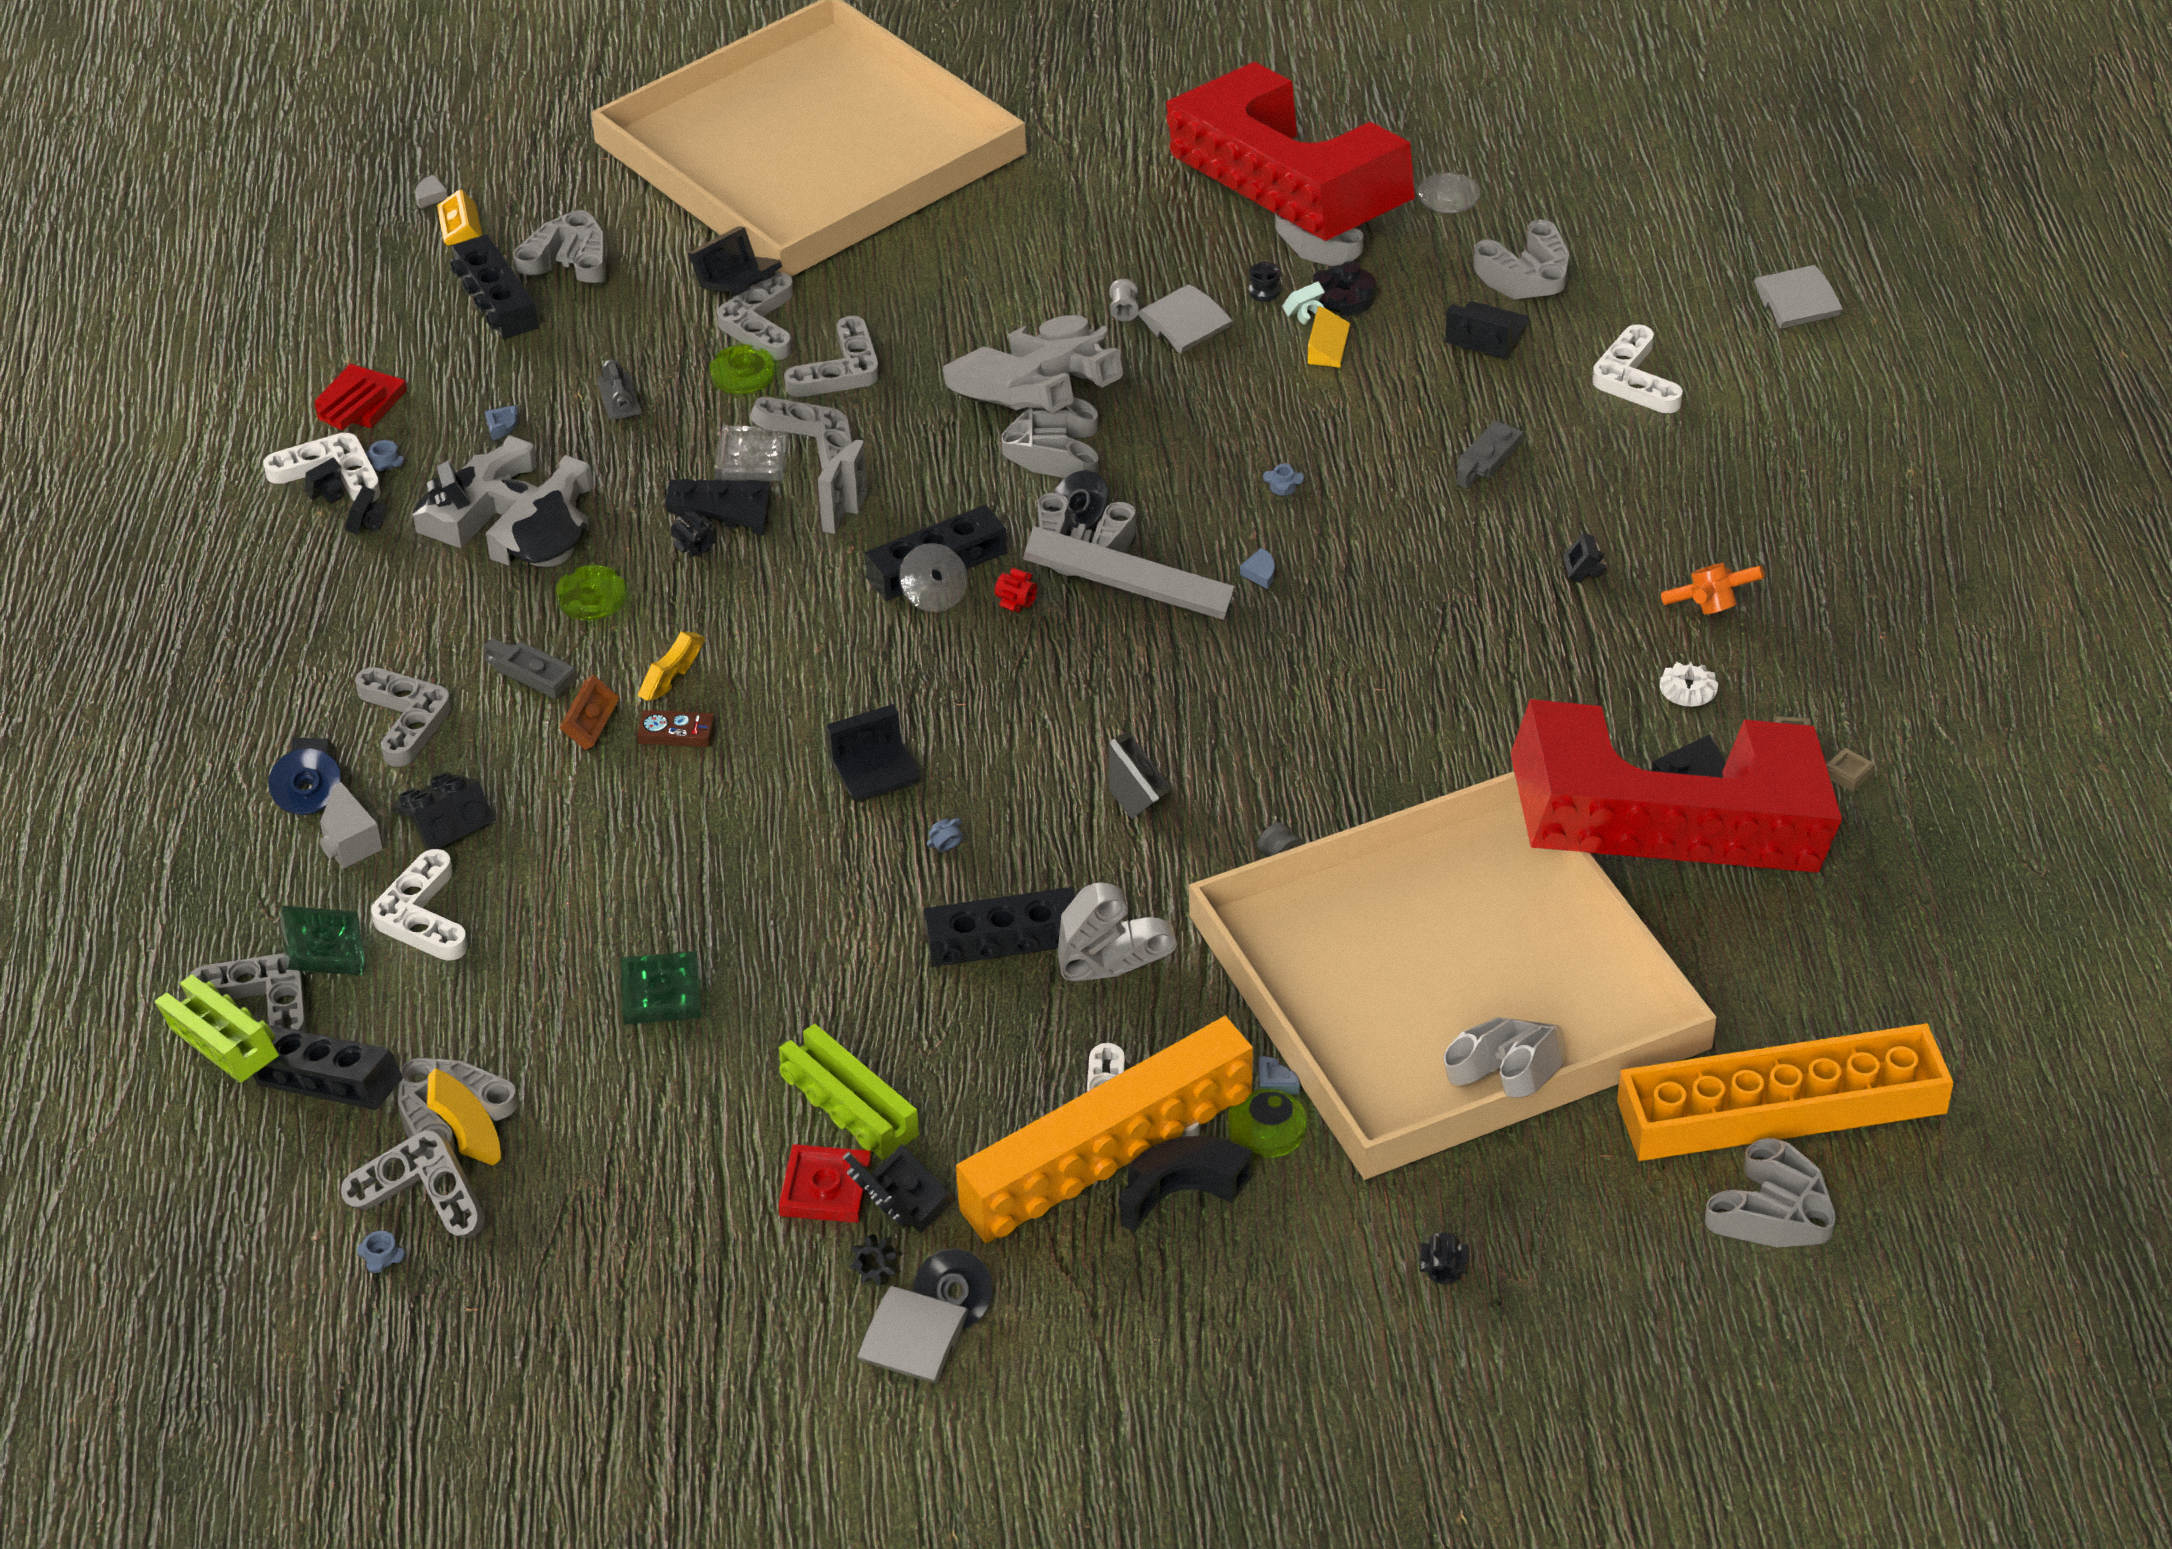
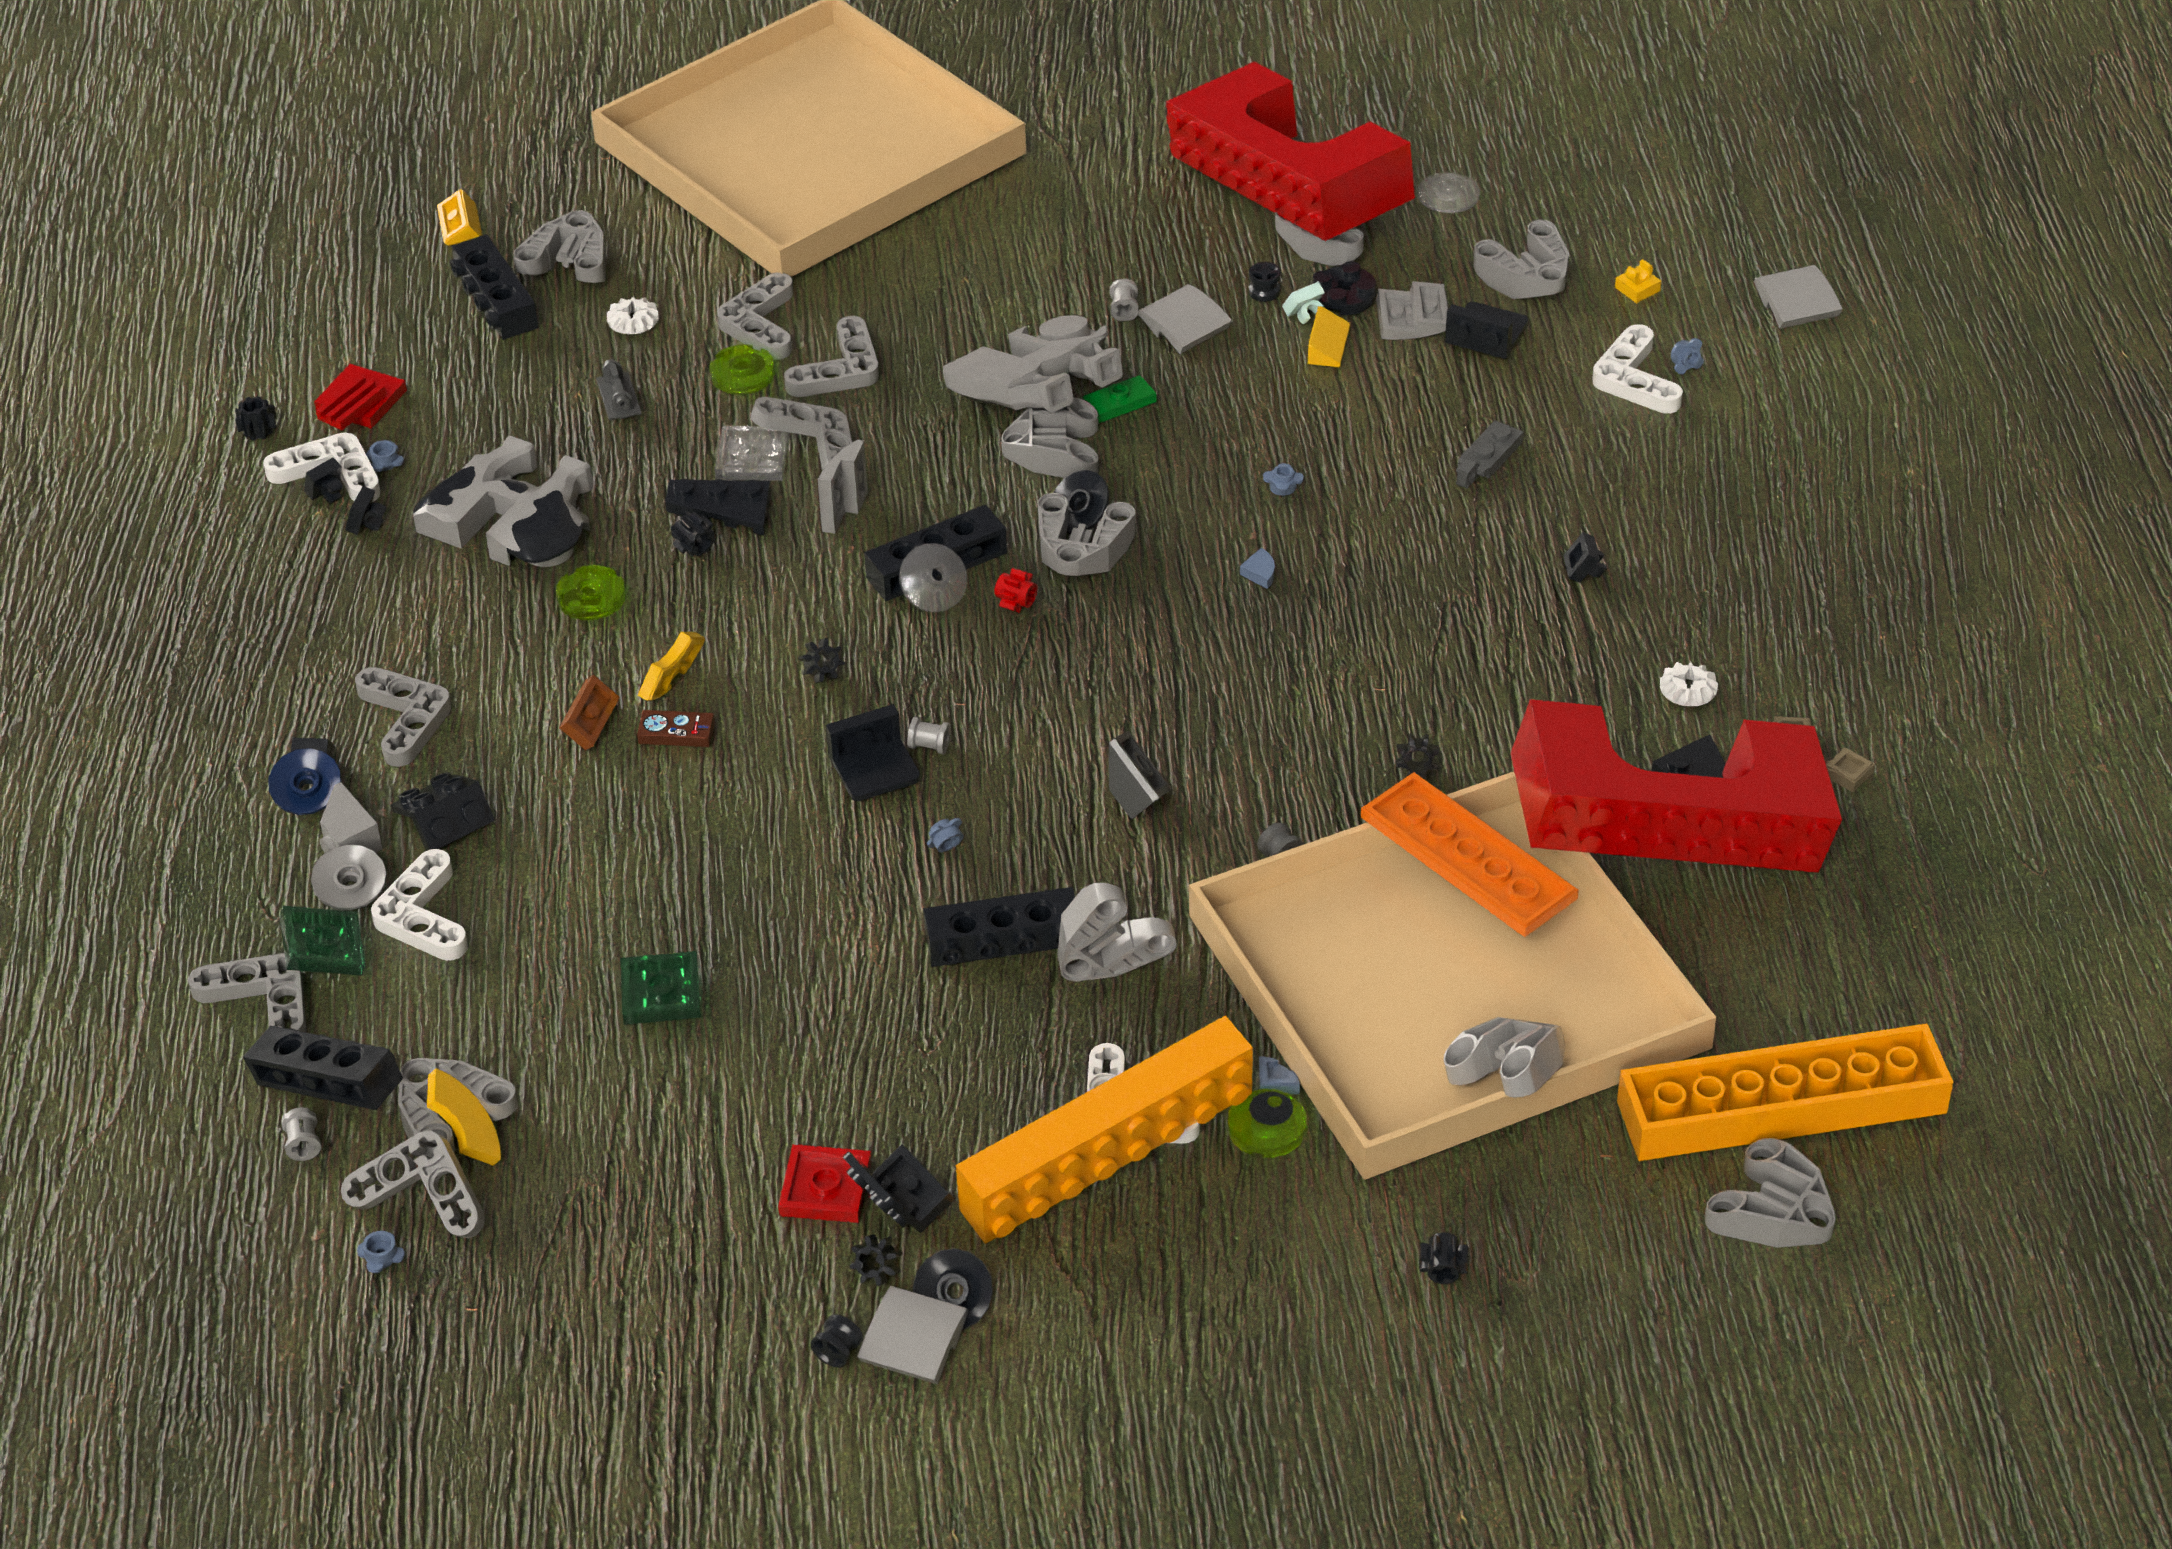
lime brick [154,974,279,1083] -> none
light grey tile [415,174,448,209] -> none
black tile [426,460,471,510] -> none
dark grey hinge [483,638,577,699] -> none
sand blue tile [485,405,519,441] -> none
black bracket [688,226,782,295] -> none
lime brick [779,1023,919,1160] -> none
light grey tile [1023,526,1234,620] -> none
black arch [1118,1136,1253,1232] -> none
orange bar [1661,563,1765,614] -> none
none -> black gear [235,396,277,441]
none -> light grey bush [281,1108,321,1161]
none -> light grey dish [311,844,387,910]
none -> white gear [607,296,659,334]
none -> black gear [798,638,845,683]
none -> black wheel [810,1314,863,1368]
none -> light grey bush [907,716,951,755]
none -> green plate [1082,375,1157,423]
none -> orange tile [1361,772,1579,937]
none -> light grey slope [1376,281,1448,340]
none -> black gear [1396,733,1440,779]
none -> yellow tile [1615,260,1661,303]
none -> sand blue plate [1671,338,1704,374]

